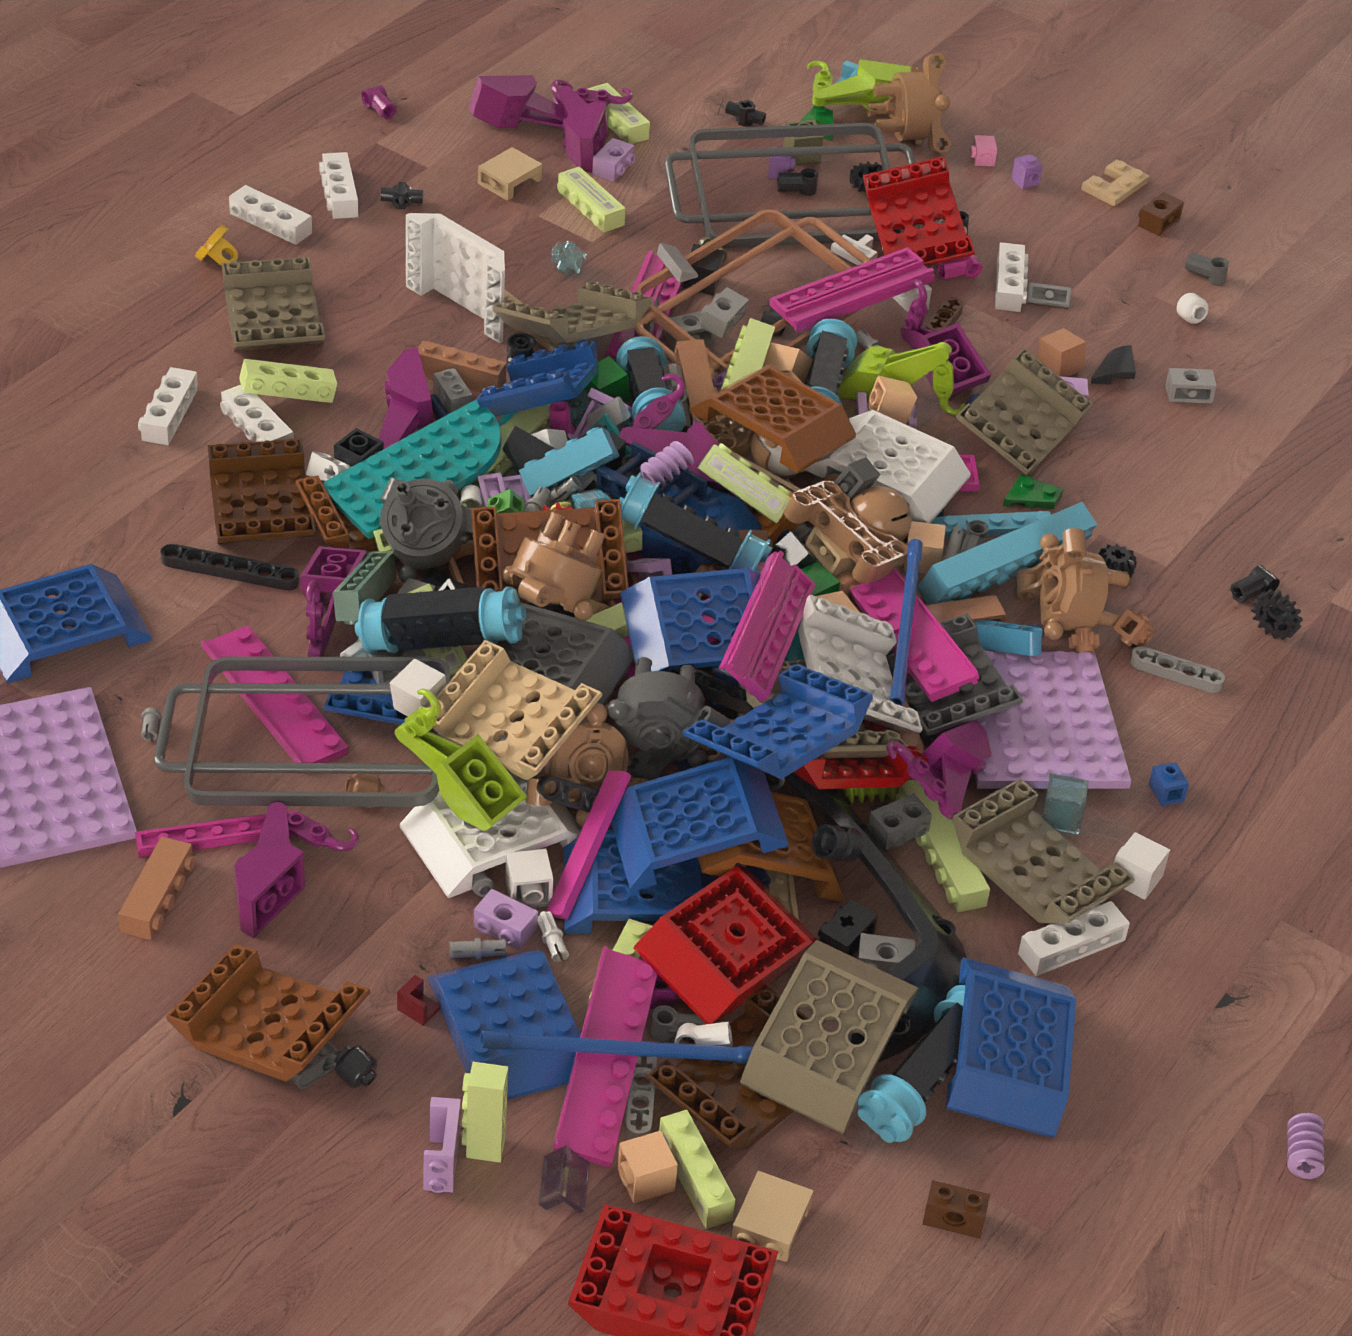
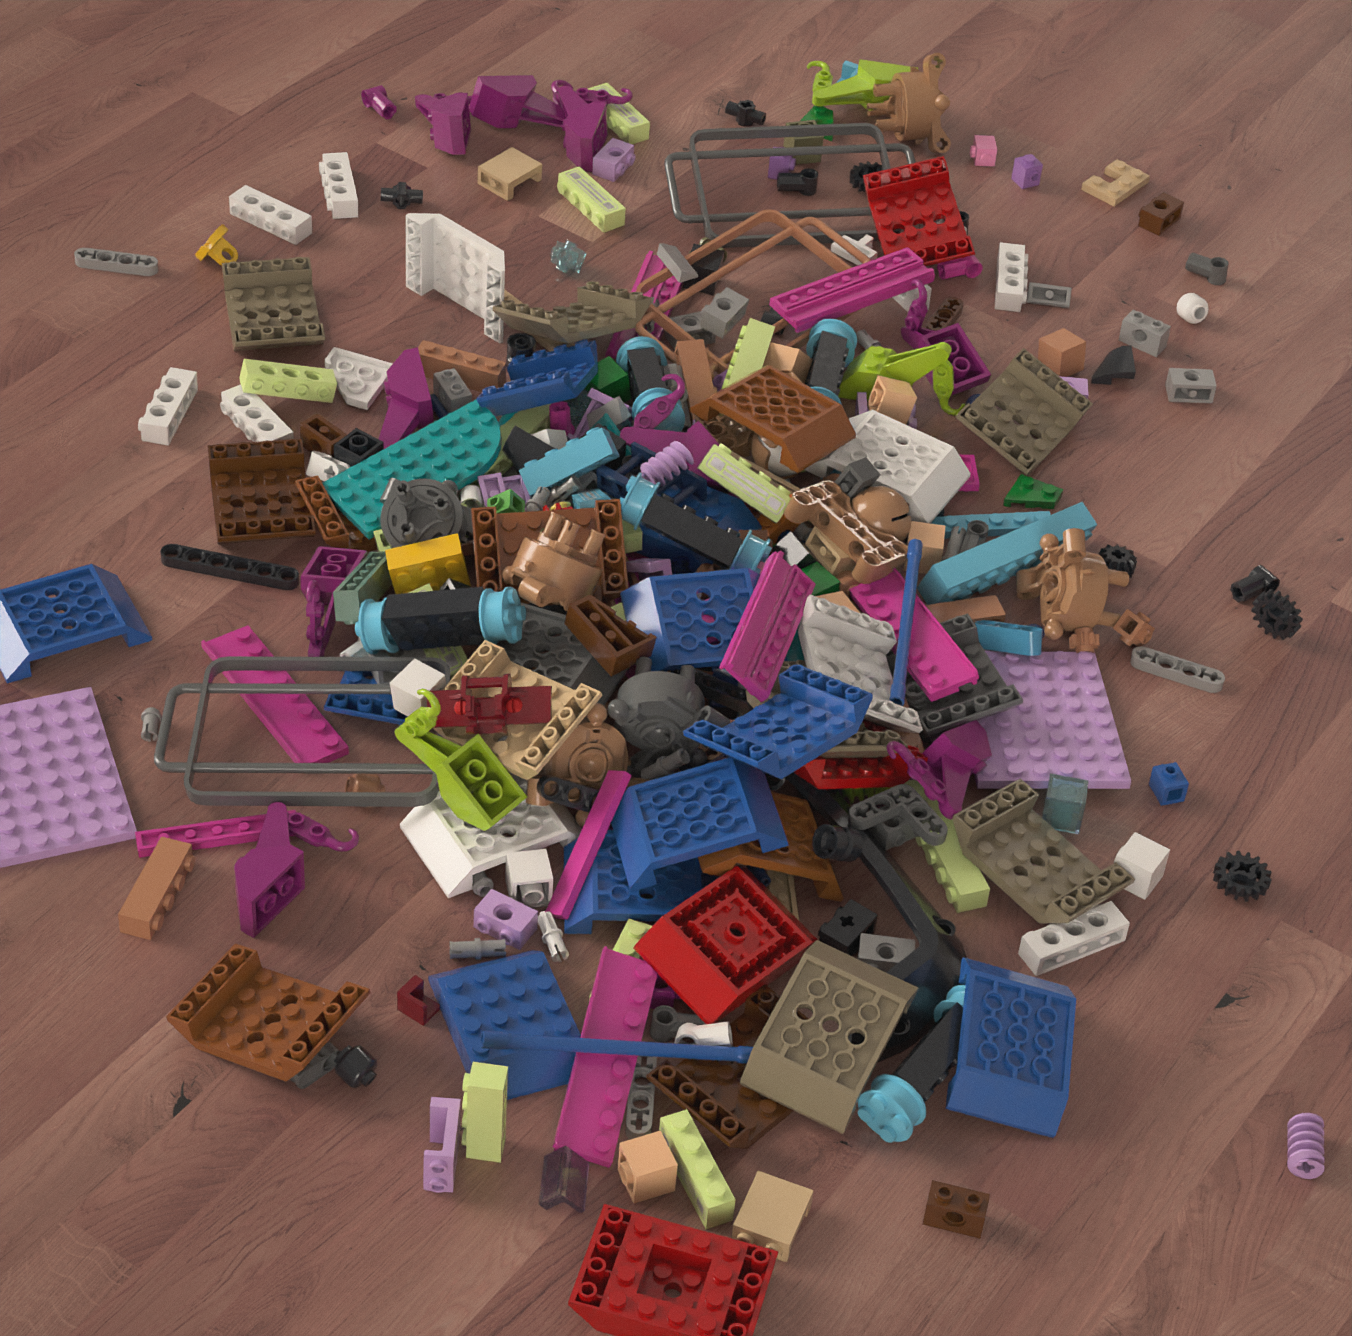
none -> light grey beam [74,248,158,276]
none -> reddish brown brick [300,414,347,458]
none -> white plate [325,347,393,410]
none -> yellow brick [385,533,471,594]
none -> magenta slope [415,92,472,155]
none -> dark red piece [427,674,552,734]
none -> reddish brown wedge [564,594,657,677]
none -> light grey pin [641,748,690,780]
none -> dark grey beam [848,784,948,846]
none -> light grey brick [1119,310,1171,357]
none -> black gear [1213,851,1272,902]

